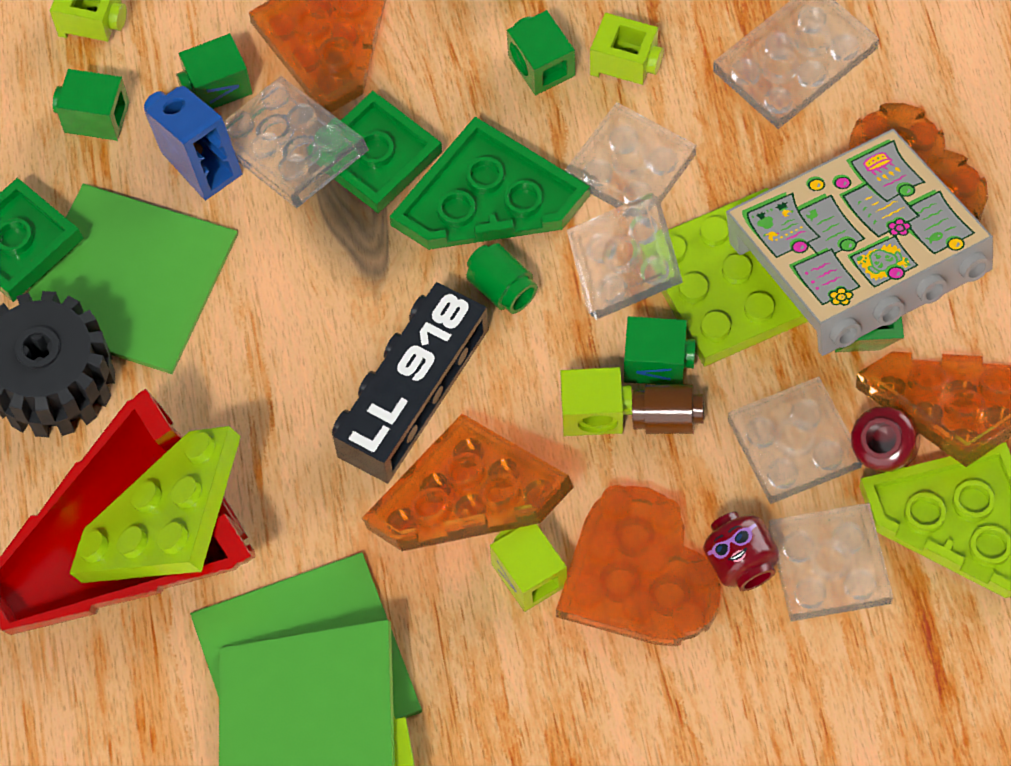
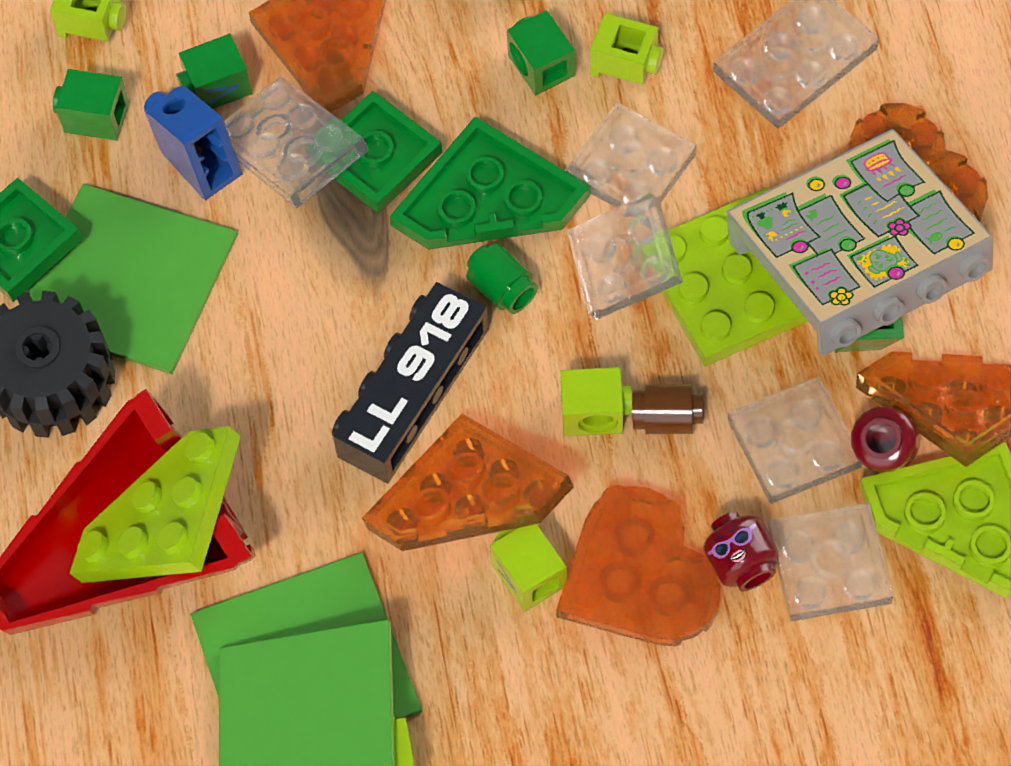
green brick [624,316,696,385] -> none

